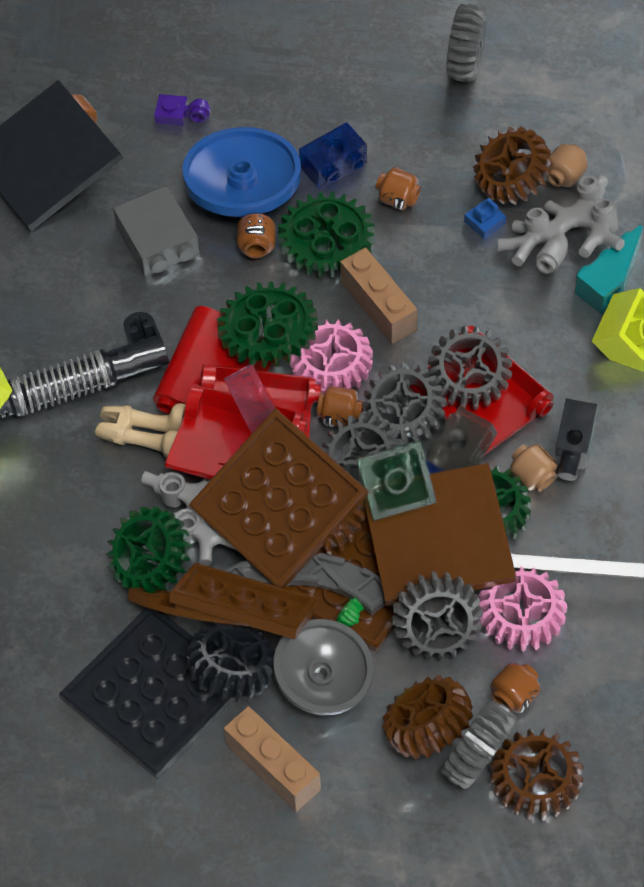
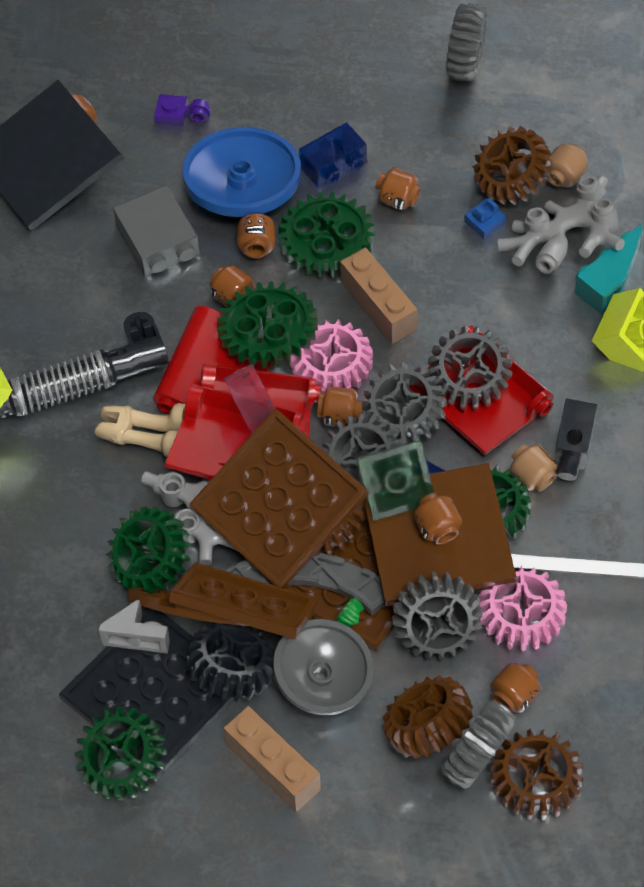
clear smoke brick [427,406,498,472] -> none
none -> dark green gear [74,707,167,801]
none -> light grey slope [99,600,170,653]
none -> dark orange head [209,265,255,308]
none -> dark orange head [413,493,462,545]

